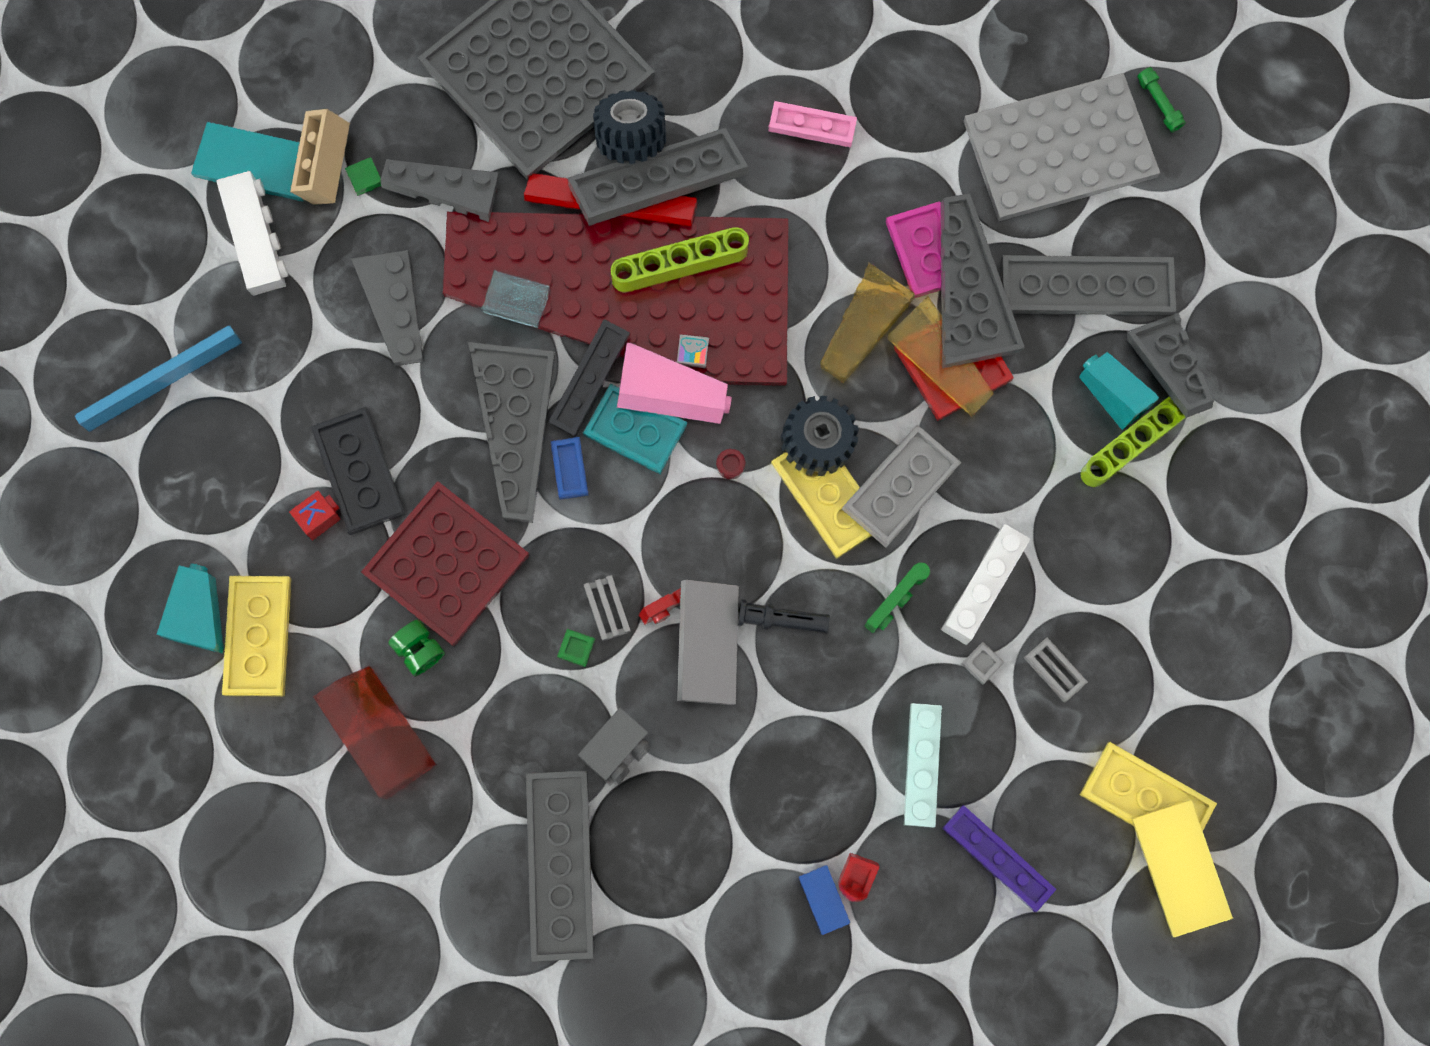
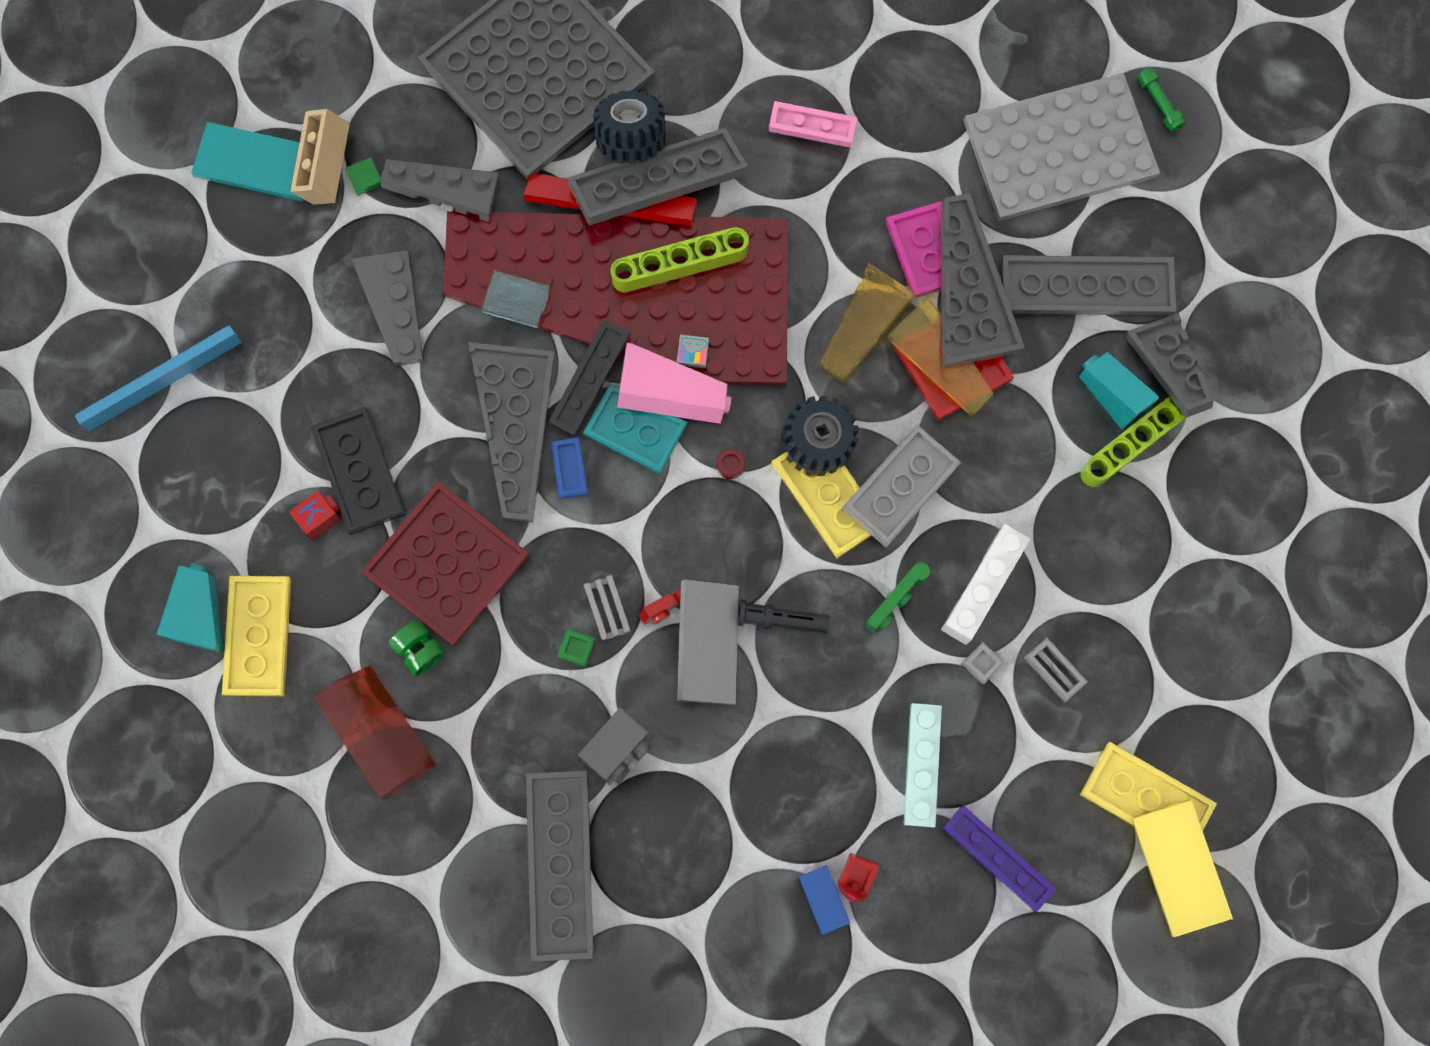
white brick [216,171,288,296] -> none

